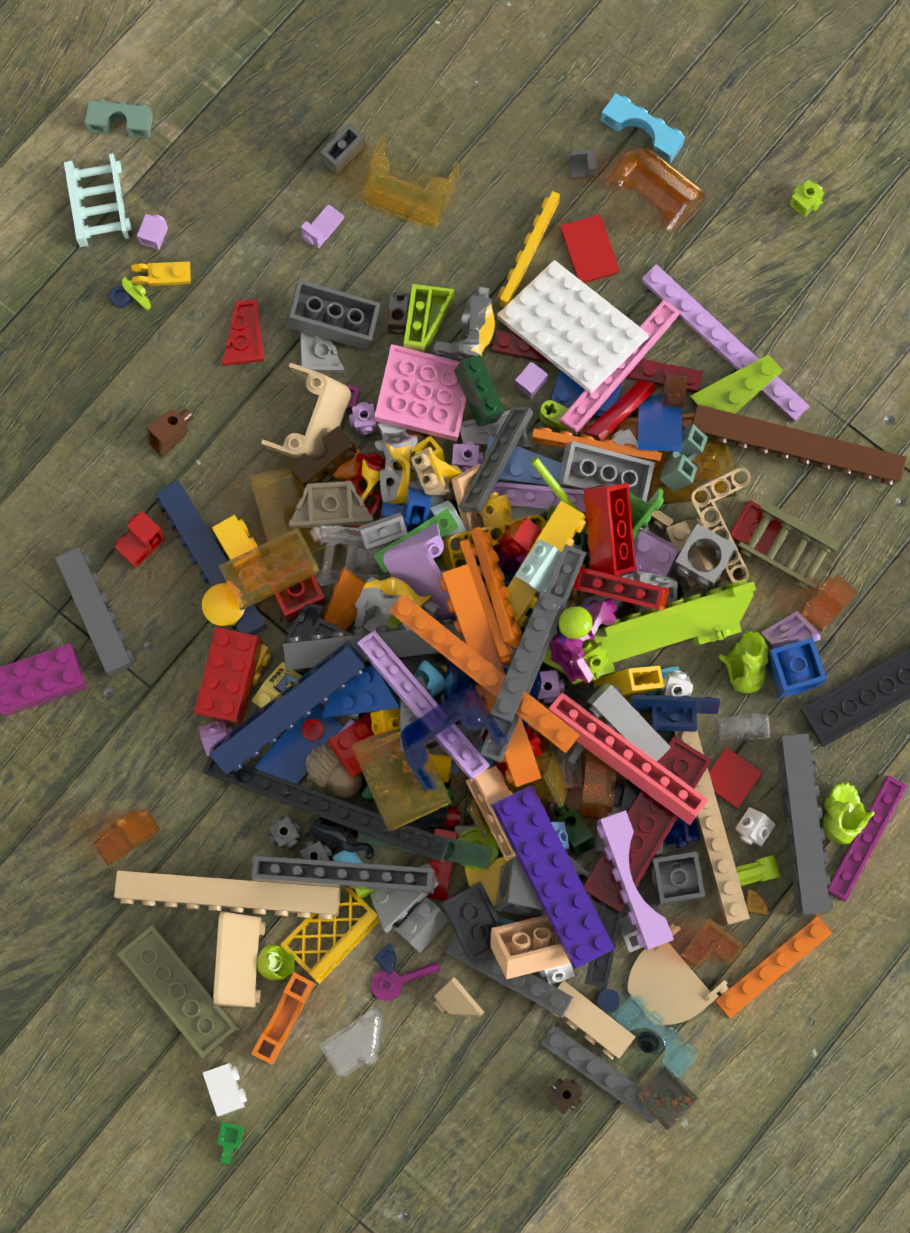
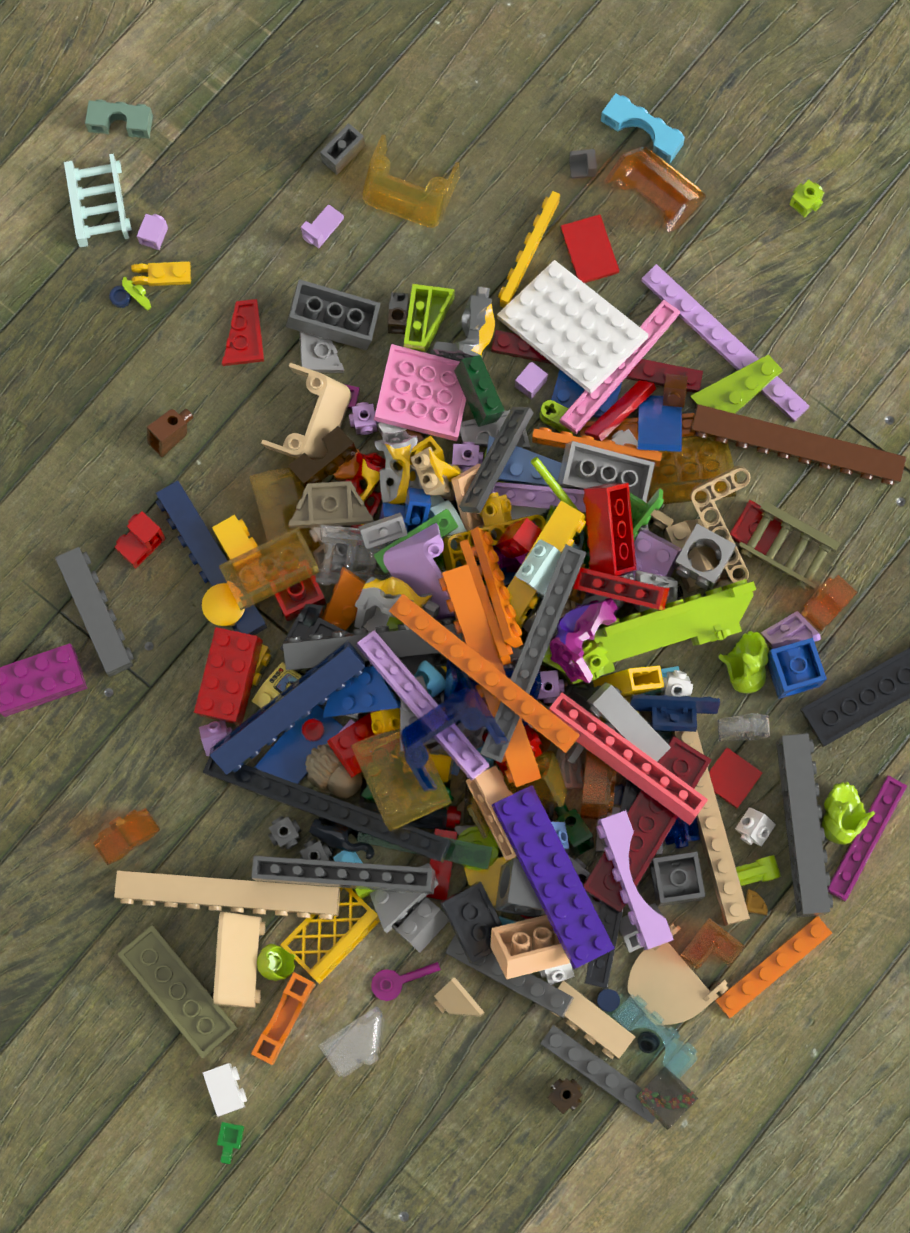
dark blue tile [373,943,396,975] -> none
dark grey plate [490,590,563,724] -> none
lime hair [558,606,592,639] -> none
sand green arch [659,424,708,492] -> none
none -> light grey brick [313,540,351,573]

